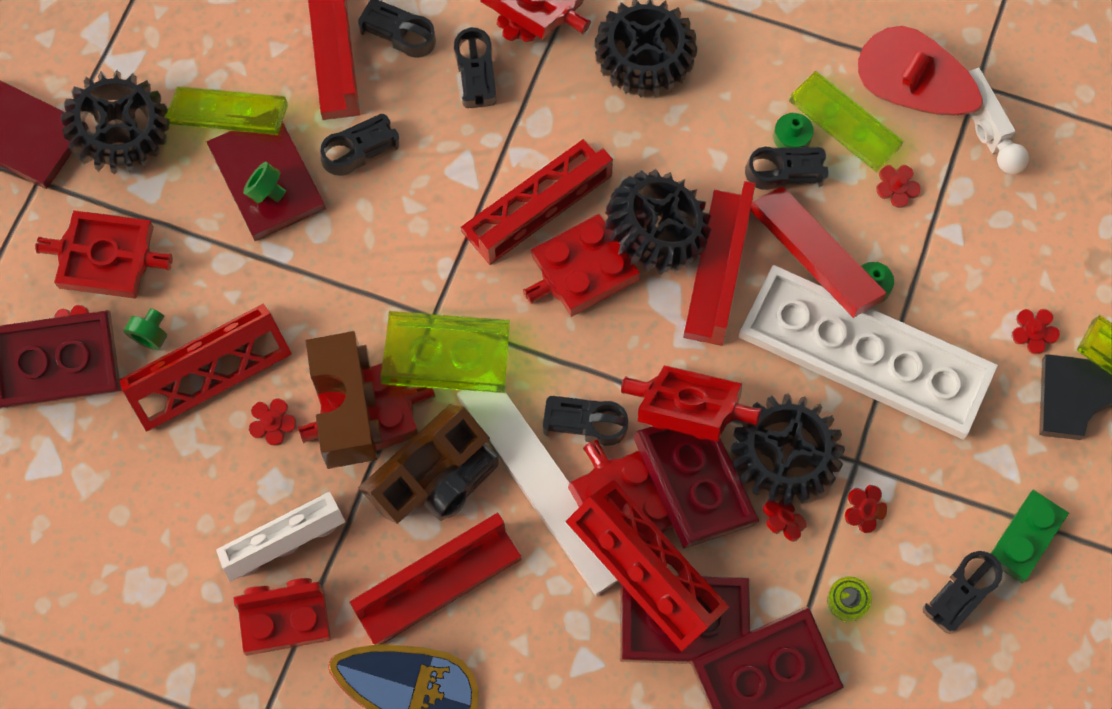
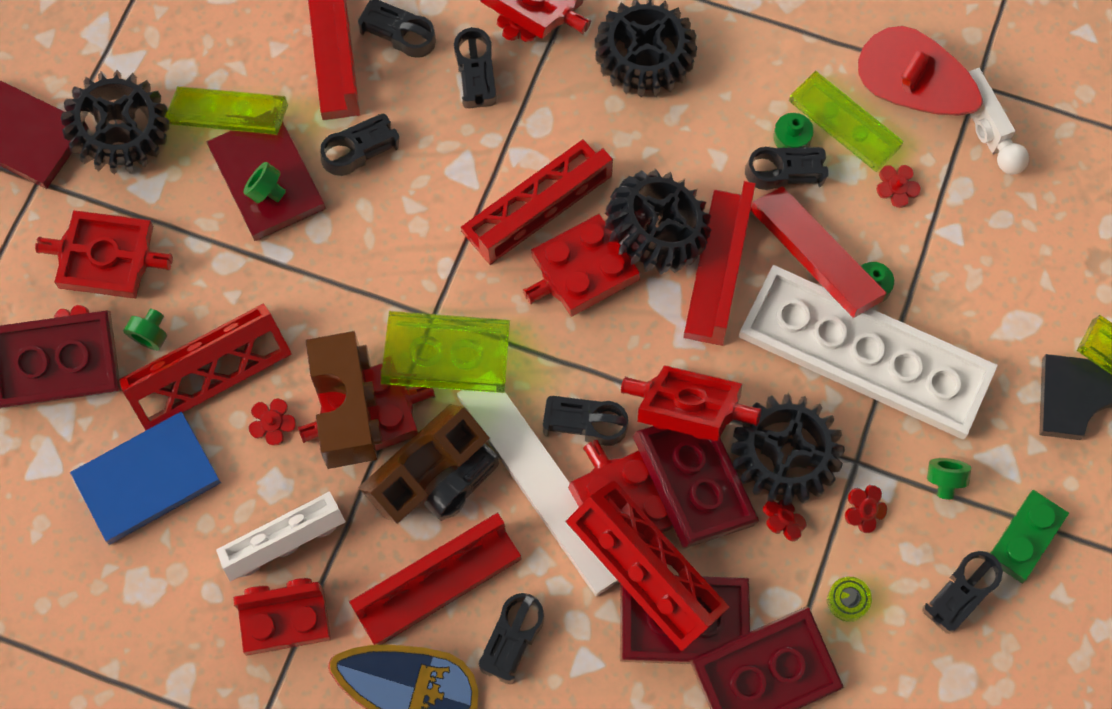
red plant [1012,309,1060,354] -> none
none -> blue tile [70,411,221,545]
none -> black piece [479,593,544,684]
none -> green tile [927,458,971,500]

